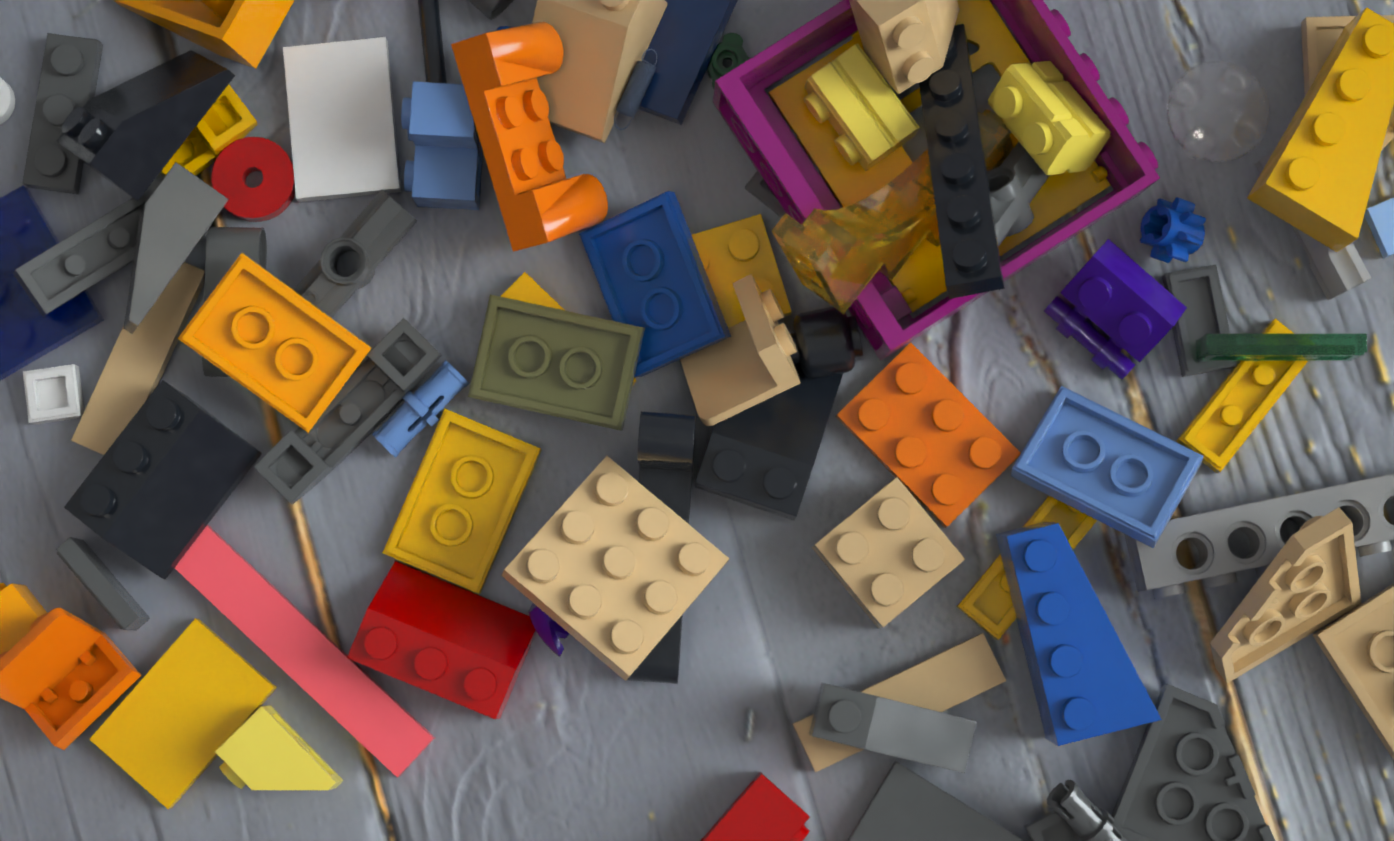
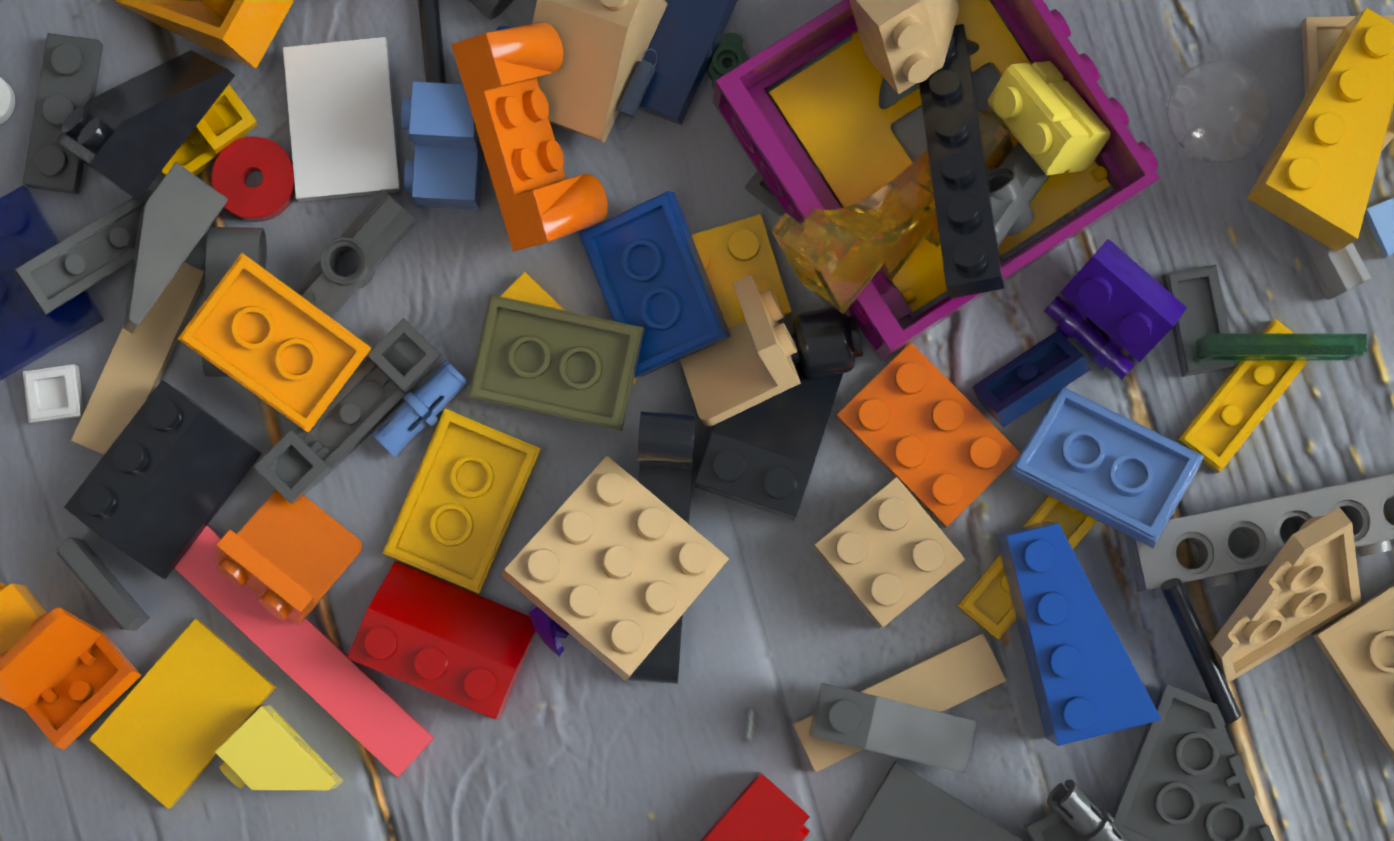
light yellow brick [803,43,920,171] -> none
blue gear [1140,197,1206,263] -> none
none -> orange bracket [215,490,362,626]
none -> dark blue plate [972,330,1090,428]
none -> black bar [1160,578,1241,724]

